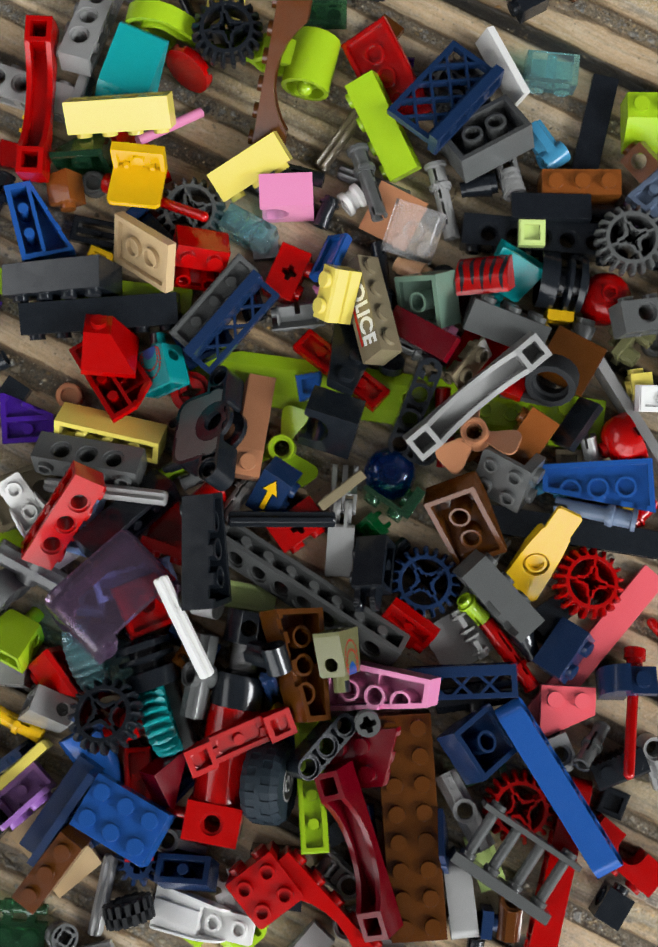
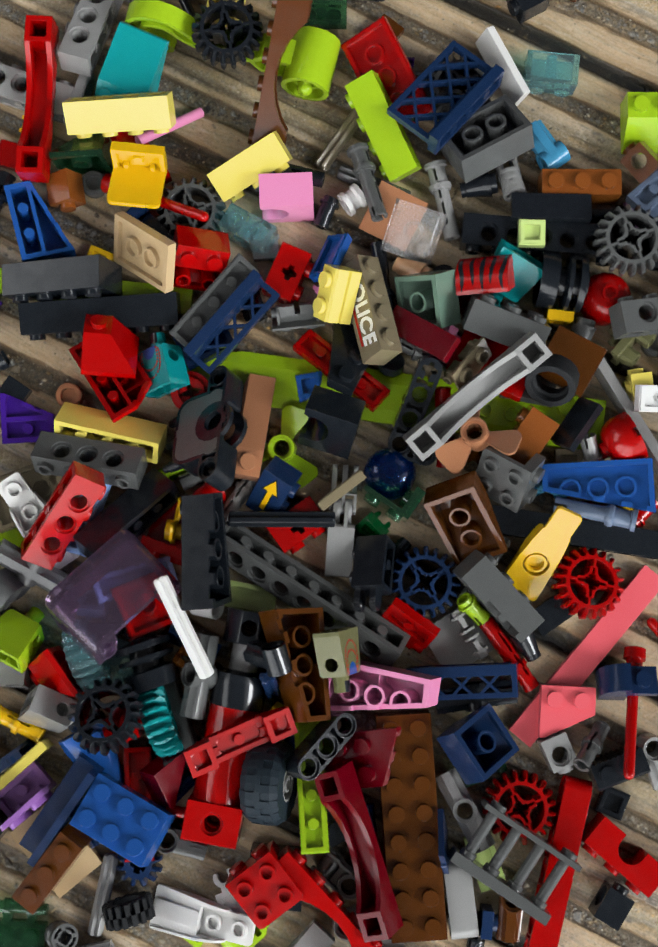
light grey axle [43,477,169,506] -> none
black tile [69,214,114,250] -> none
dark blue brick [154,853,220,892] -> none
red tile [165,44,213,93] -> none
dark grey pin [354,709,381,738] -> none
blue beam [495,696,623,879] -> none
dark blue brick [532,616,595,685] -> none
black tile [571,73,619,169] -> none
none -> yellow plate [164,497,182,544]

